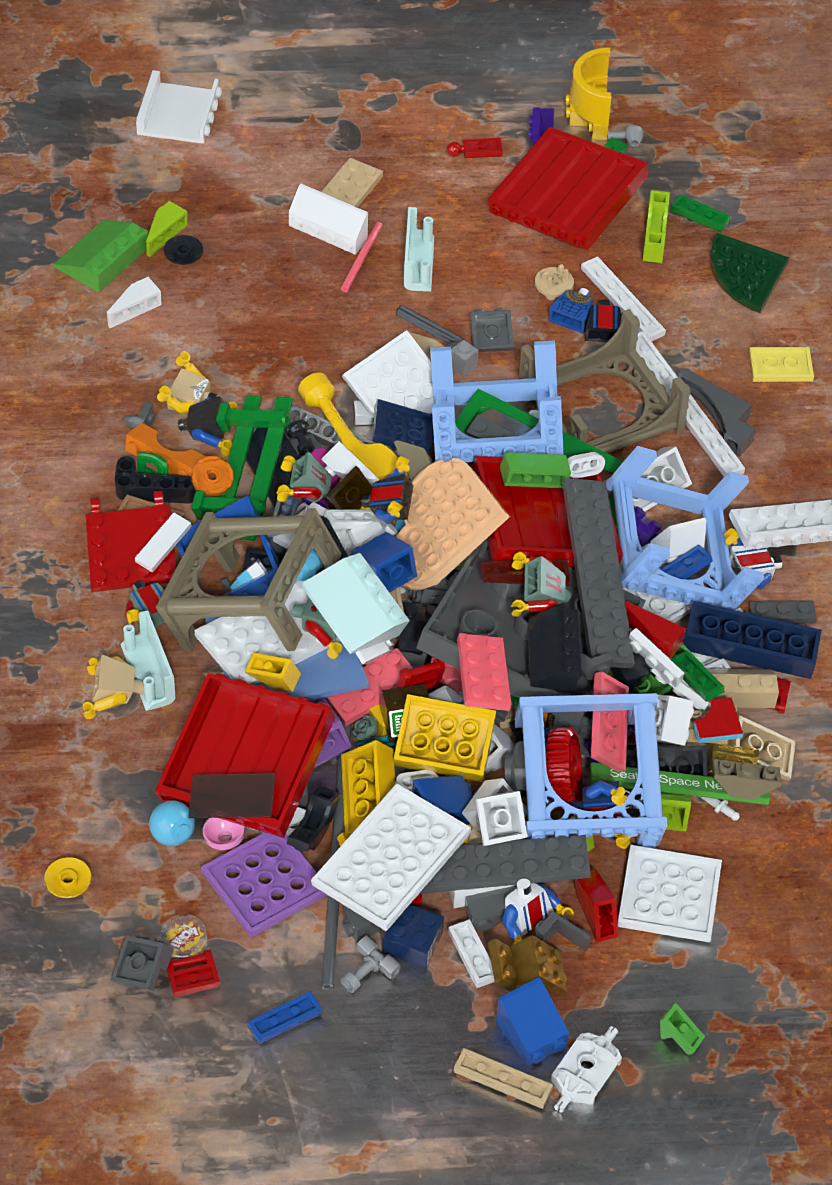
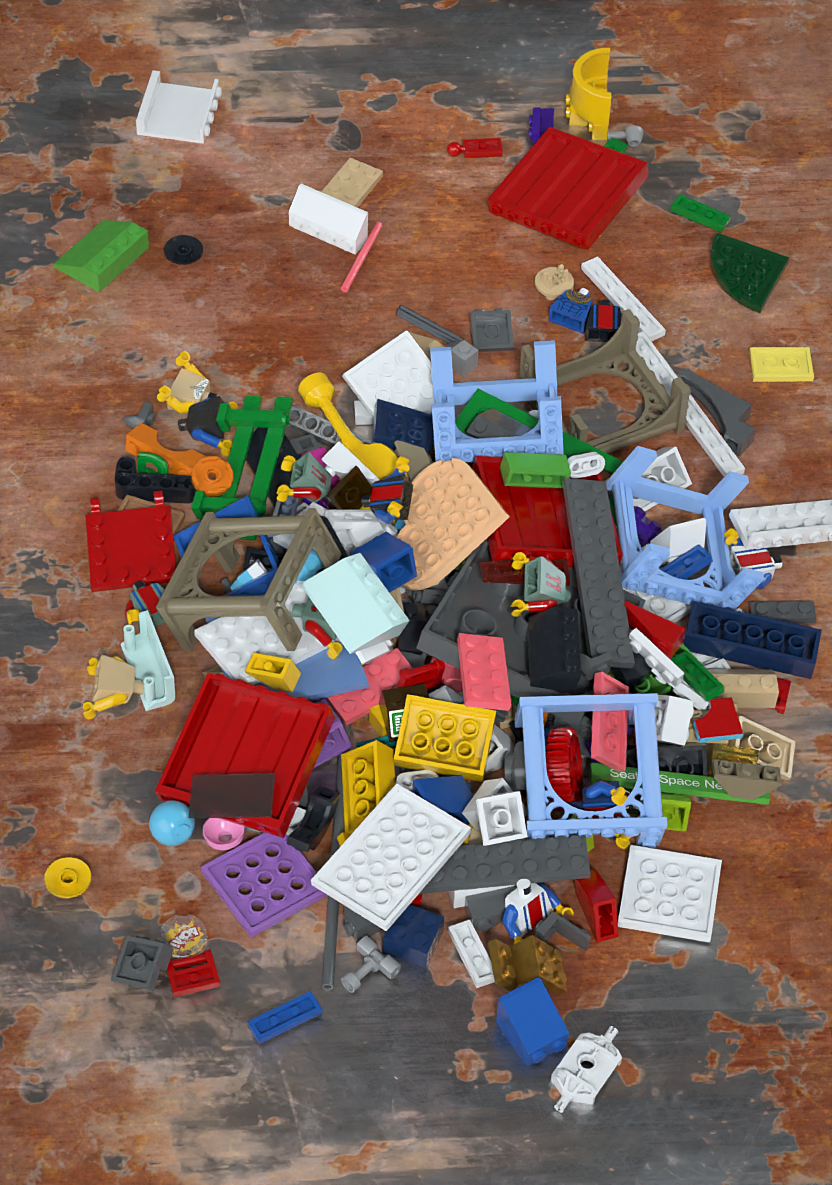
white slope [107,277,161,328] -> none
white tile [135,513,192,573] -> none
lime slope [146,201,188,257] -> none
black piece [285,420,315,456] -> none
sand green plate [352,715,378,741] -> none
light aqua piece [404,207,434,292] -> none
tan plate [454,1048,553,1109] -> none
lime arch [643,190,670,263] -> none
bright green slope [660,1002,705,1055] -> none
white piece [700,797,740,821] -> none

